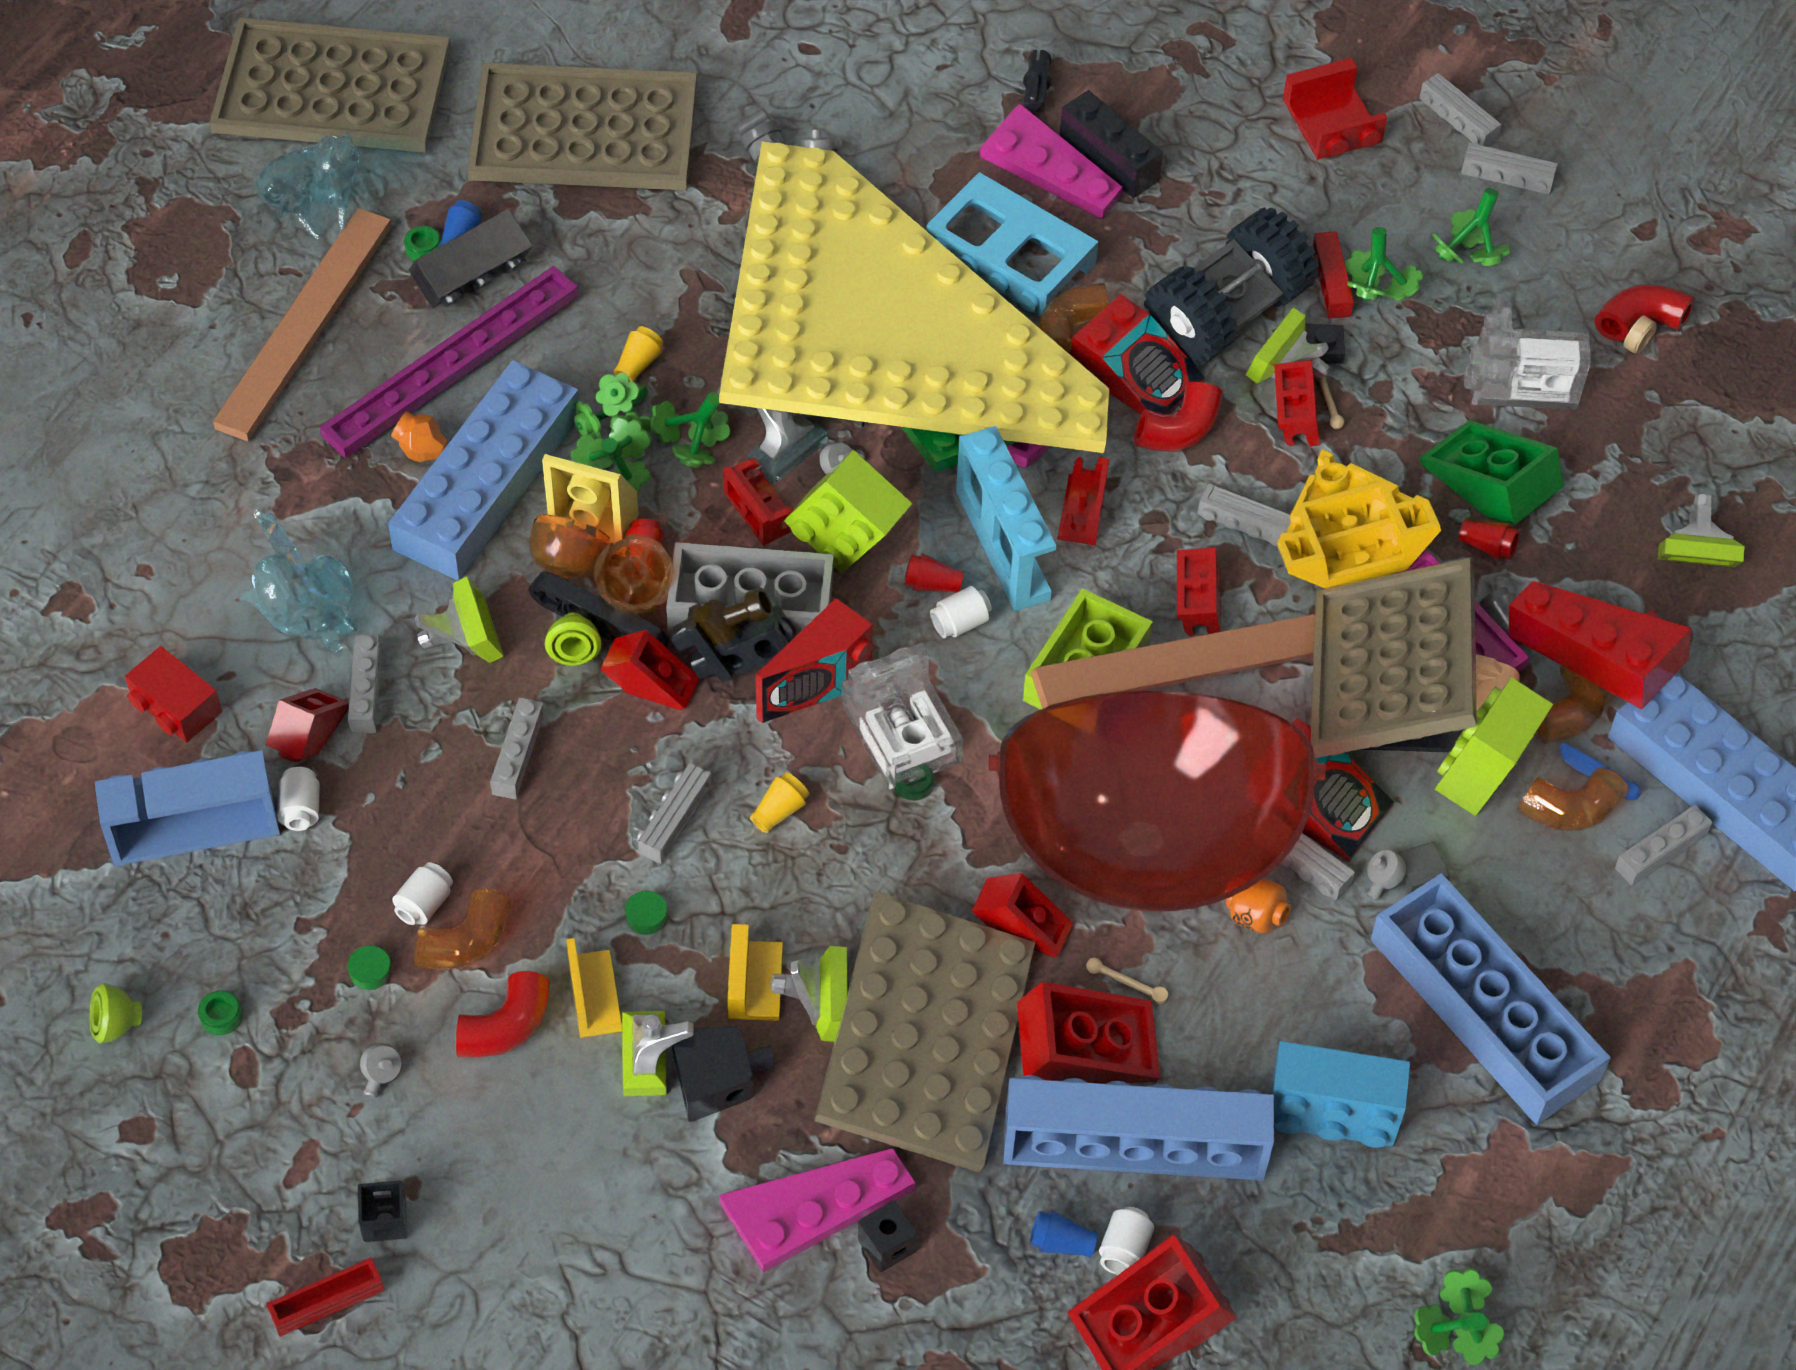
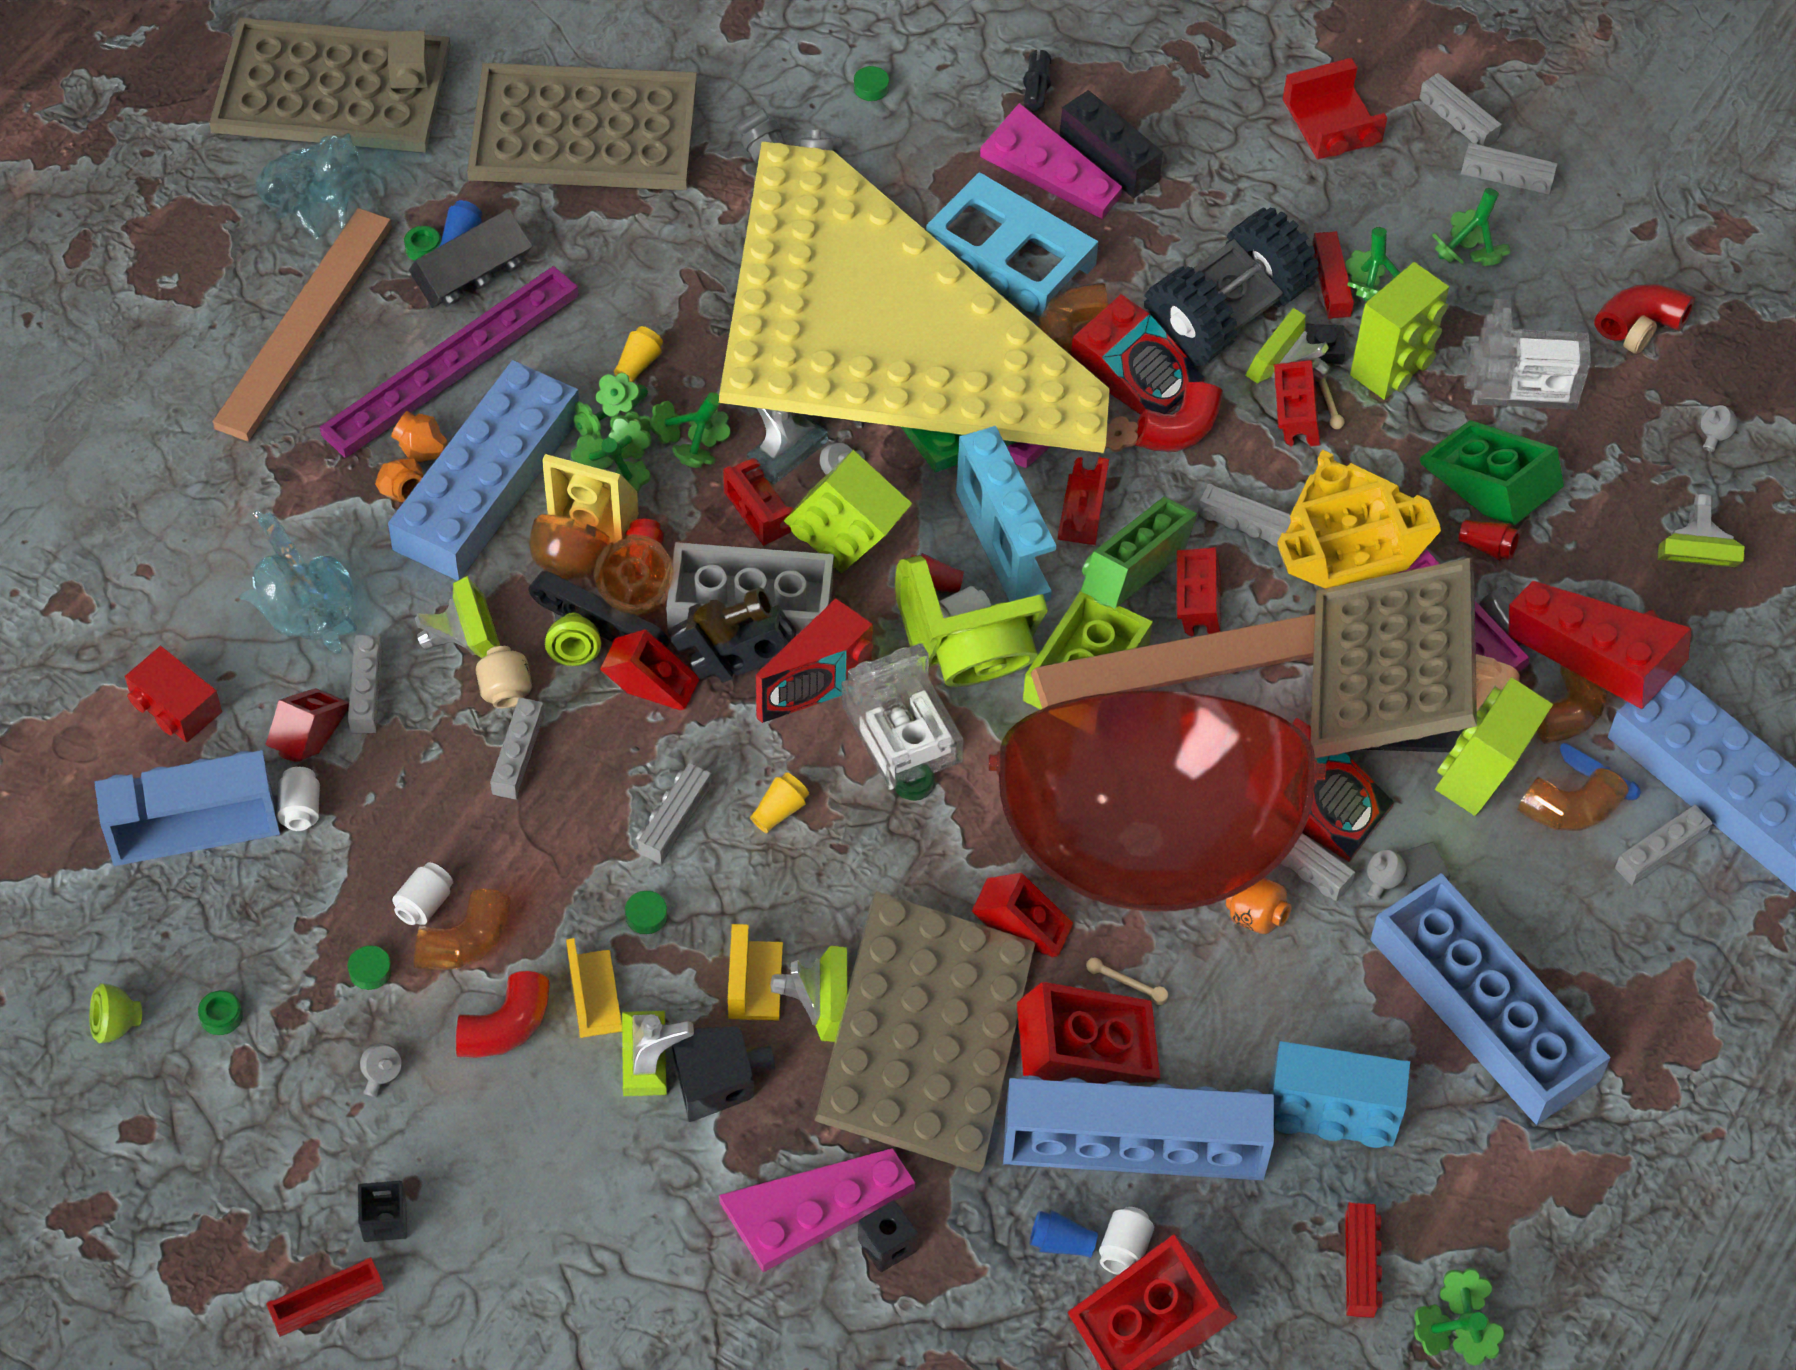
none -> orange rock [375,459,423,502]
none -> dark tan brick [388,30,428,89]
none -> tan head [476,646,532,709]
none -> green tile [854,66,889,101]
none -> lime piece [895,555,1048,687]
none -> bright green brick [1081,496,1198,609]
none -> nougat plant [1105,416,1138,452]
none -> red piece [1345,1202,1383,1318]
none -> lime brick [1350,262,1449,400]
none -> light grey piece [1701,405,1737,452]

